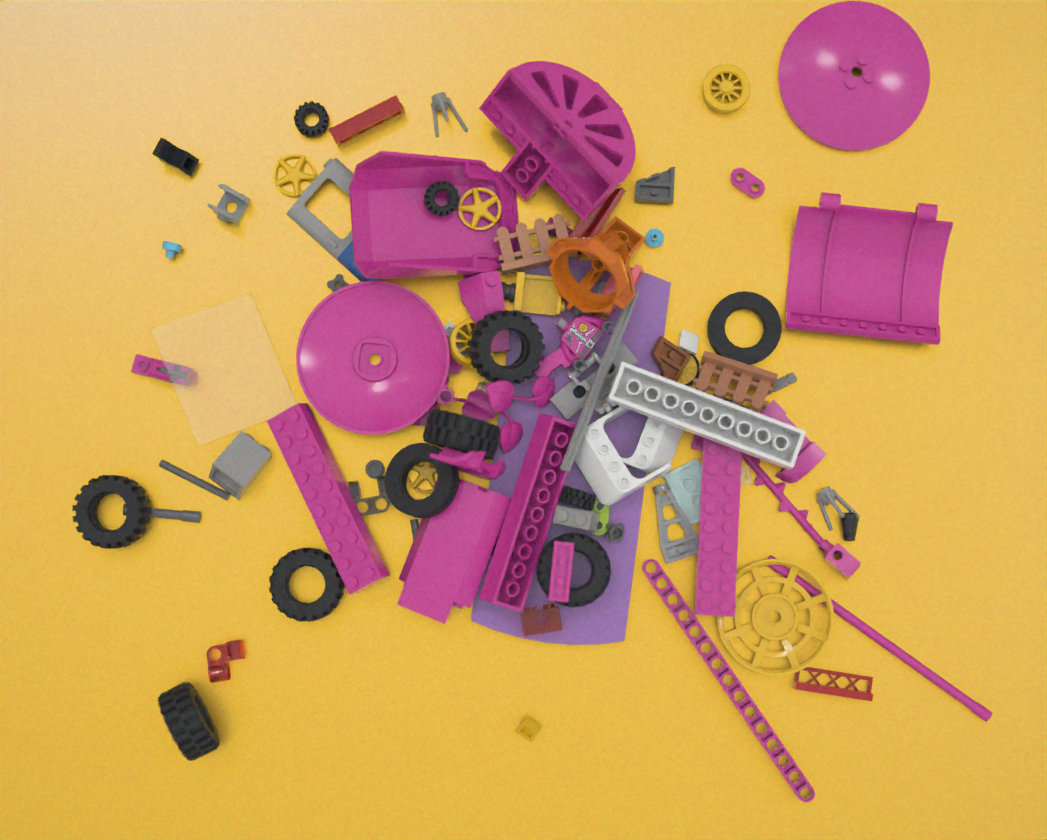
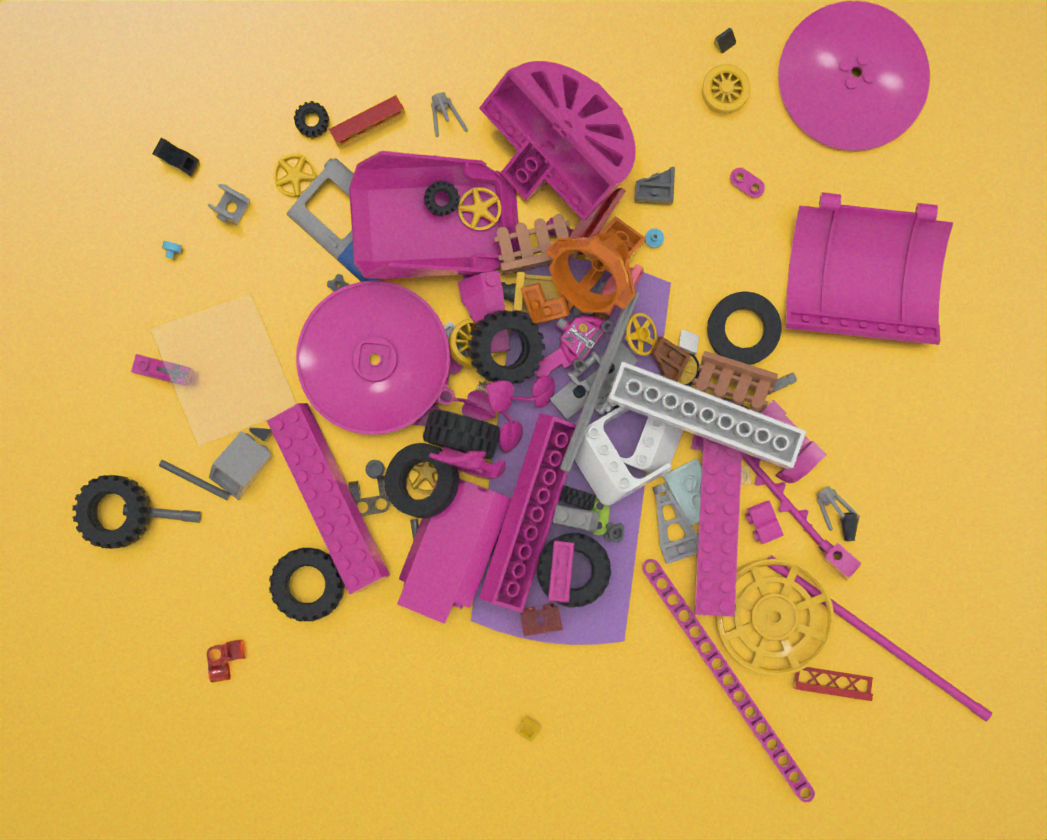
black tyre [158,682,220,761] -> none
none -> black slope [249,427,273,442]
none -> orange tile [521,282,570,324]
none -> yellow wheel [625,313,657,356]
none -> black slope [714,28,736,53]
none -> dark pink brick [745,500,784,545]

